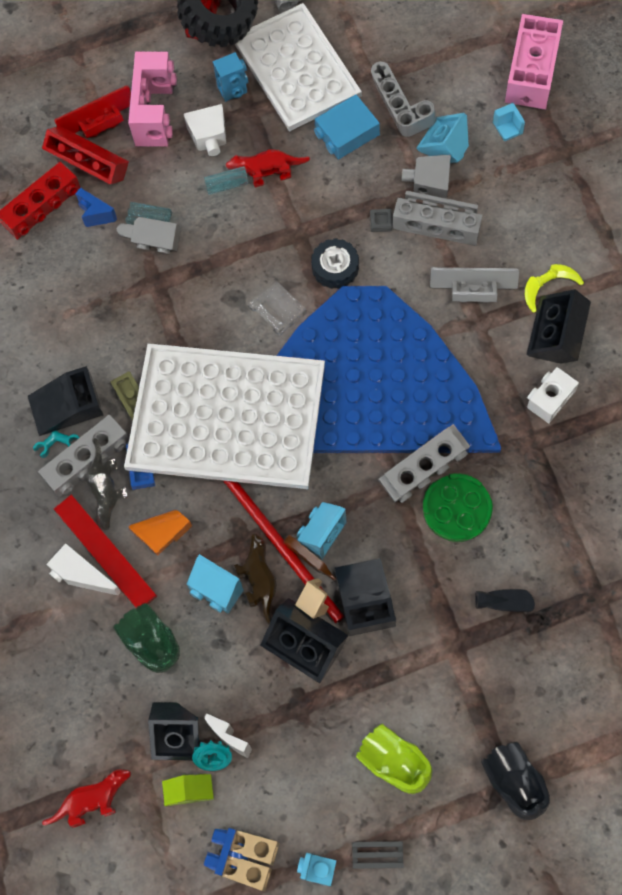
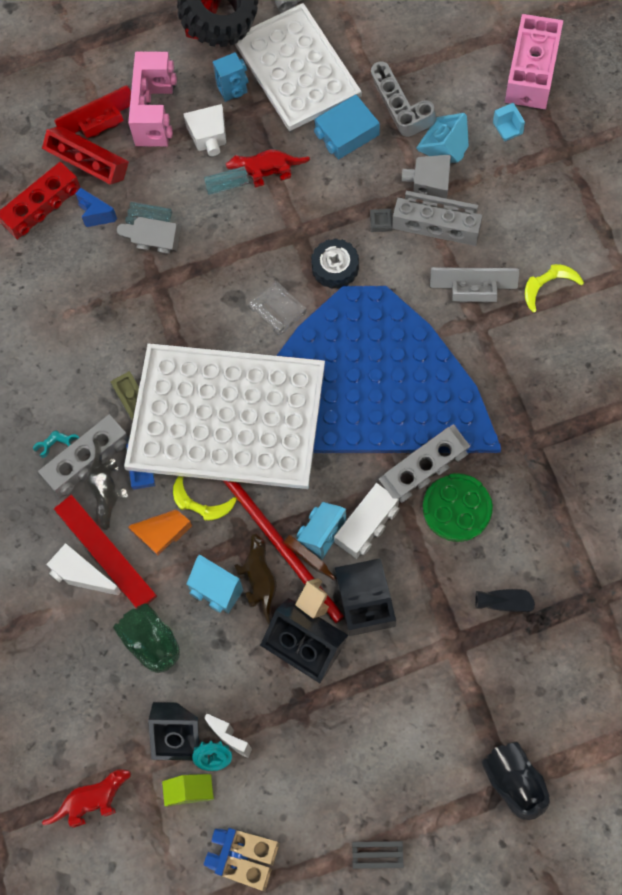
black slope [28,366,104,436] -> none
medium azure bracket [297,853,337,887] -> none
lime hair [356,724,433,794] -> none
black slope [526,289,591,364] -> none
white brick [527,367,579,424] -> none
none -> neon yellow piece [173,476,236,521]
none -> white brick [334,483,400,559]

